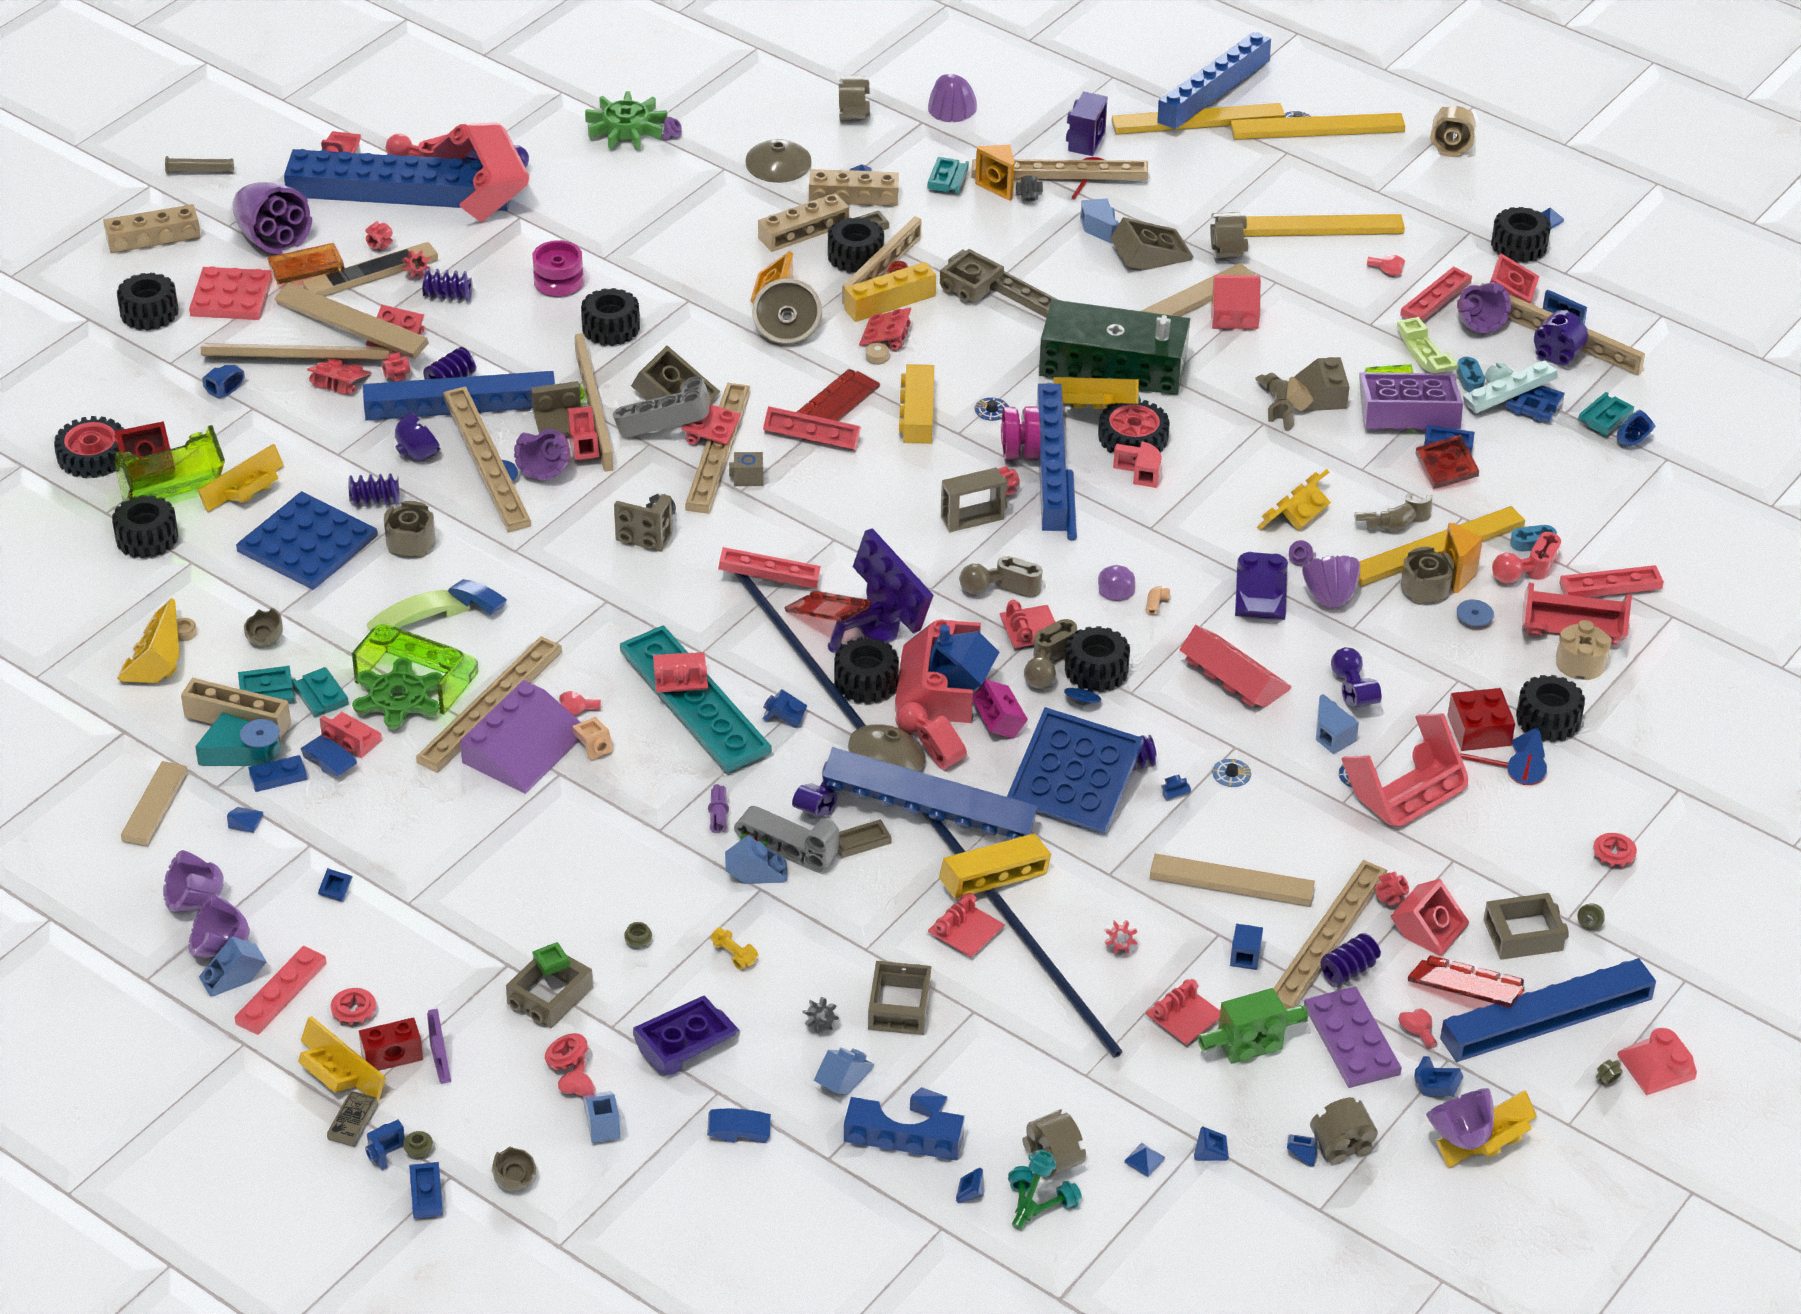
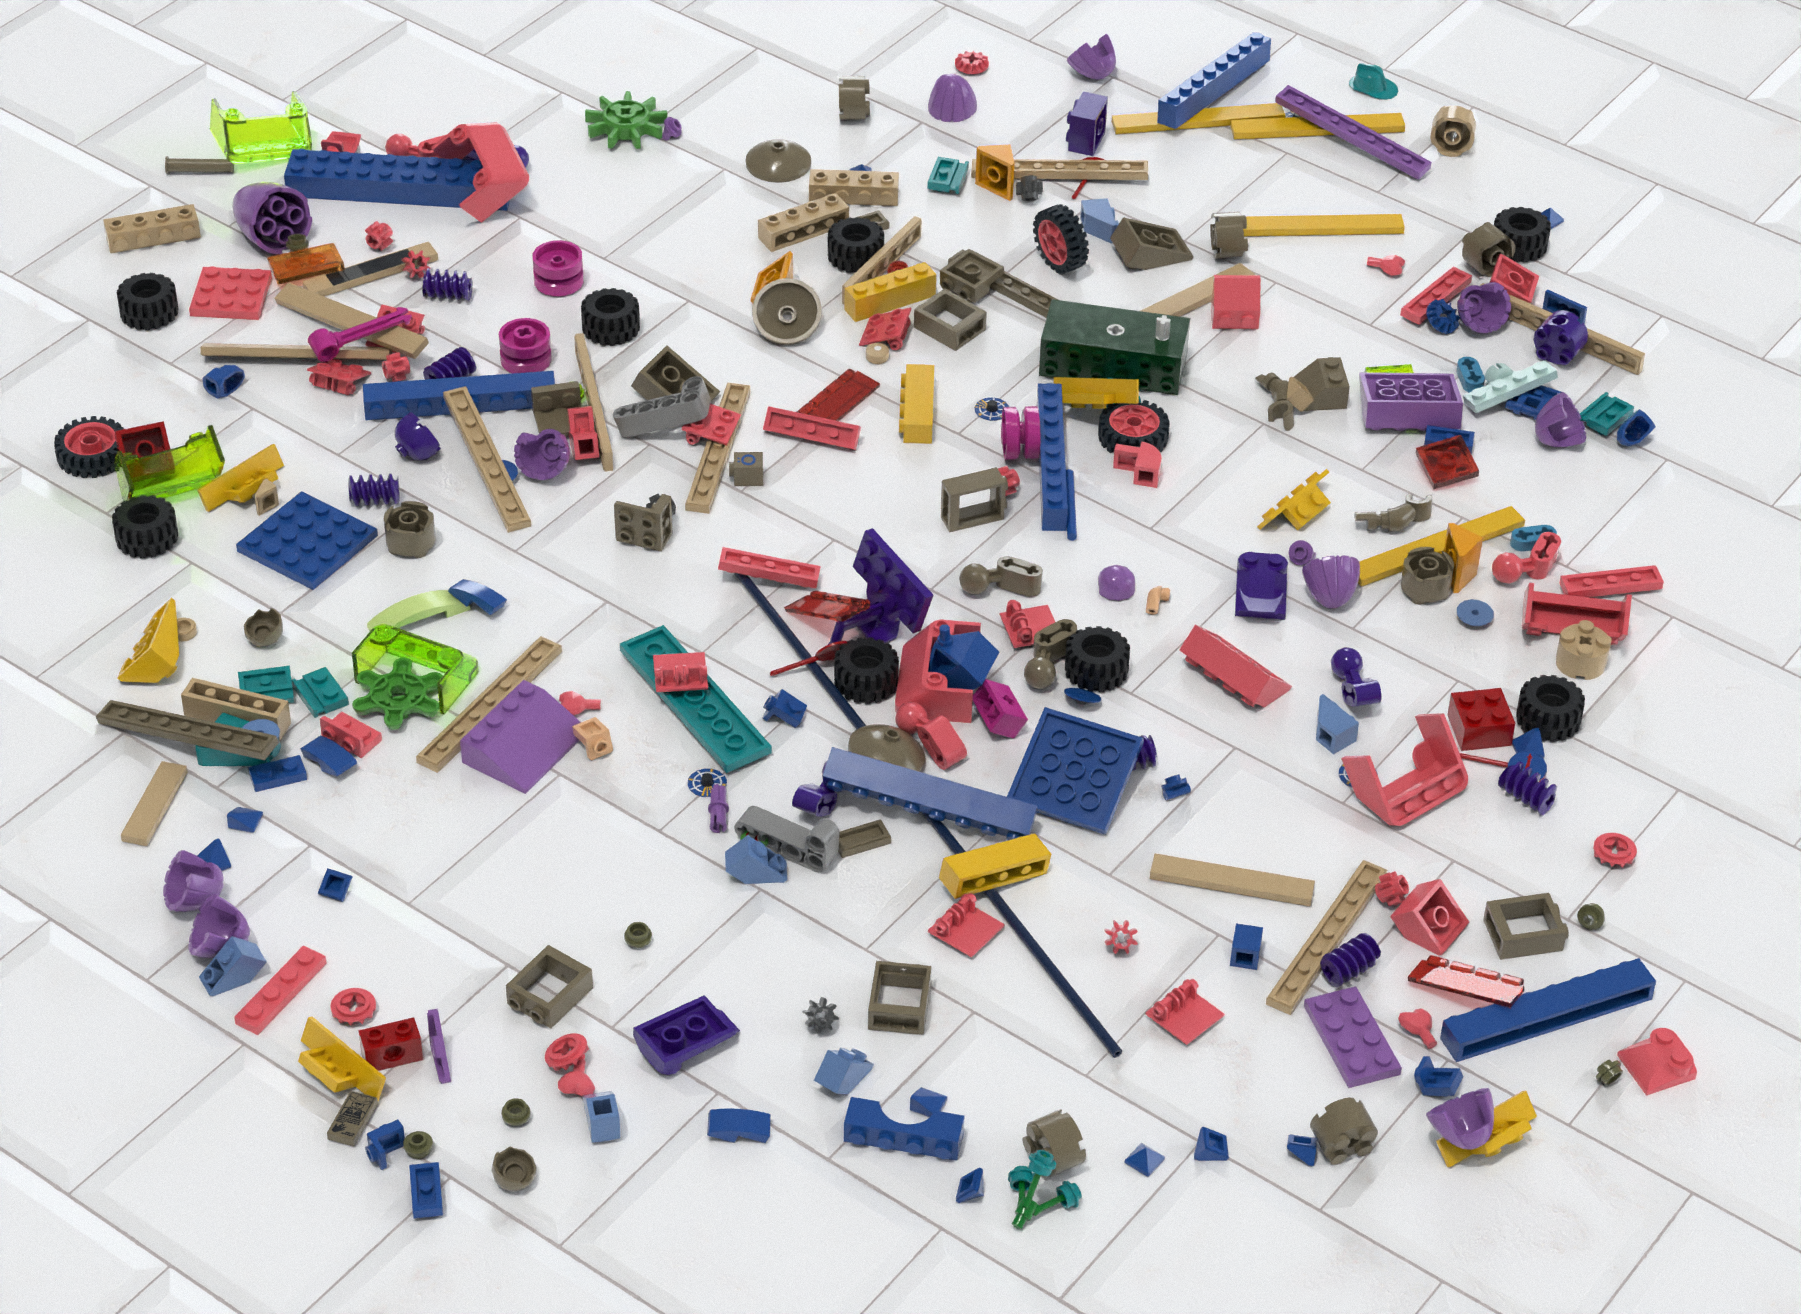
bright green tile [532,942,570,976] -> none
yellow bar [710,927,759,970] -> none
bright green brick [1198,988,1308,1064] -> none
piece [1212,759,1251,787] -> none
yellowish green slope [1397,317,1458,373] -> none
none -> dark tan tile [96,700,279,760]
none -> blue slope [197,838,231,871]
none -> clear neon green windscreen [209,91,312,163]
none -> tan slope [255,479,279,516]
none -> olive plate [286,234,309,253]
none -> dark pink piece [308,307,412,362]
none -> dark pink wheel [498,318,552,373]
none -> olive plate [501,1098,531,1126]
none -> piece [688,768,727,797]
none -> red piece [770,641,847,676]
none -> dark tan window [914,288,987,351]
none -> coral gear [955,51,989,74]
none -> black wheel [1033,204,1089,274]
none -> medium lavender hair [1067,33,1116,80]
none -> medium lavender plate [1275,85,1432,180]
none -> teal piece [1349,63,1398,100]
none -> blue gear [1426,299,1460,334]
none -> dark tan brick [1462,222,1515,277]
none -> dark purple piece [1498,761,1557,815]
none -> medium lavender hair [1535,392,1586,447]

